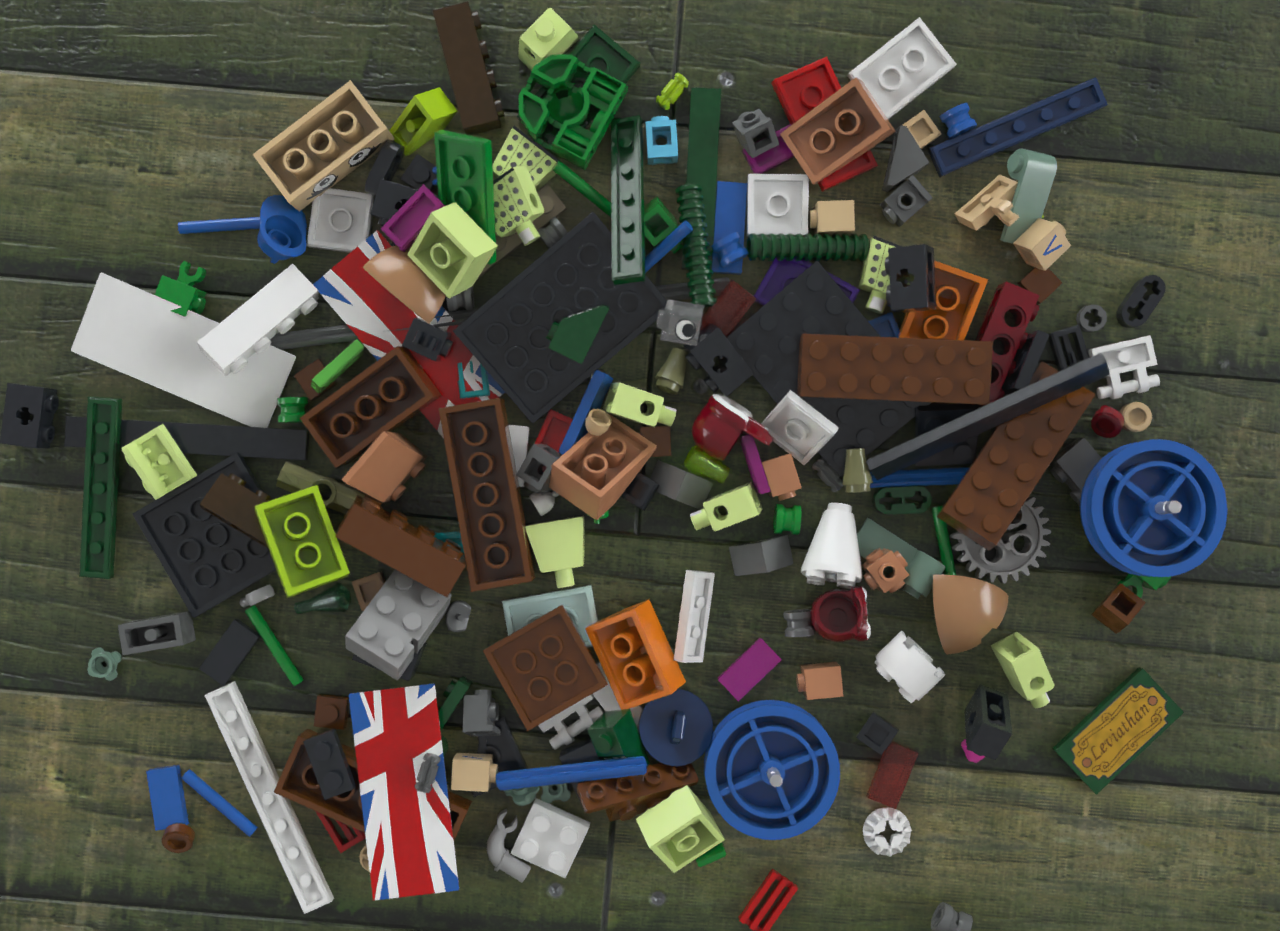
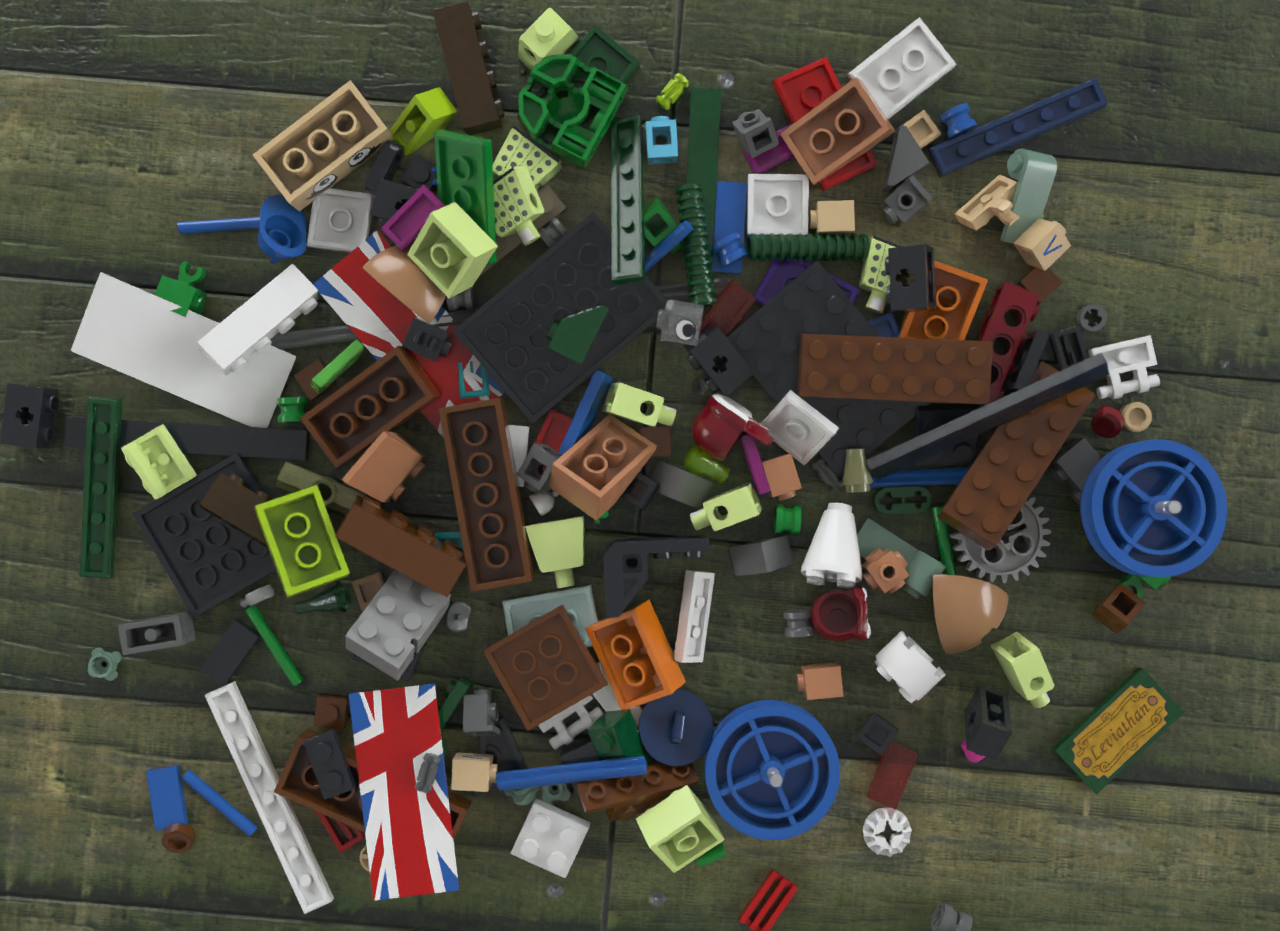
light grey piece [486,809,531,883] -> none
green bar [552,160,611,218] -> none
tan hinge [585,409,612,436] -> none
olive cone [655,348,689,395] -> none
magenta tile [717,637,782,701] -> none
black beam [1116,275,1166,328] -> none
none -> black bracket [603,535,710,618]

